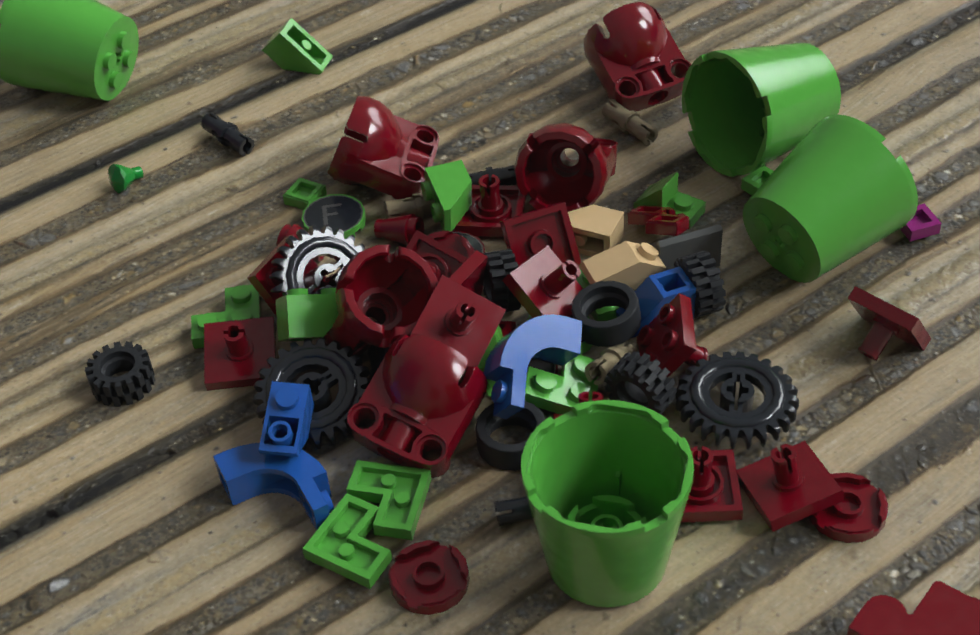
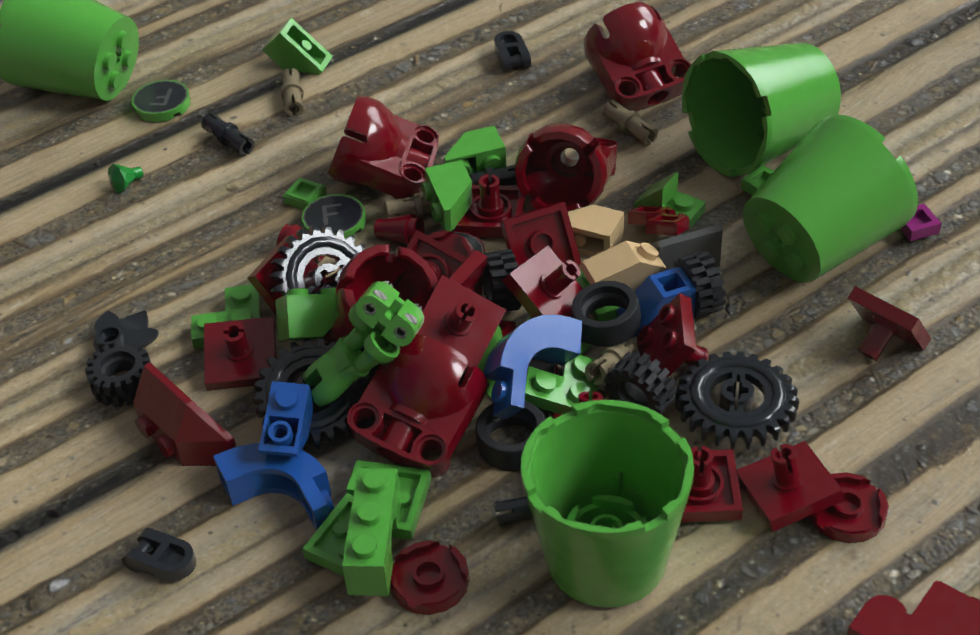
none -> black plate [93,310,159,353]
none -> black plate [122,528,196,581]
none -> tile [132,80,190,123]
none -> dark red wedge [133,362,236,466]
none -> dark tan pin [281,68,304,117]
none -> bright green piece [303,302,400,407]
none -> bright green arch [342,468,402,596]
none -> bright green piece [356,281,424,347]
none -> bright green slope [444,126,507,174]
none -> black plate [494,31,531,72]

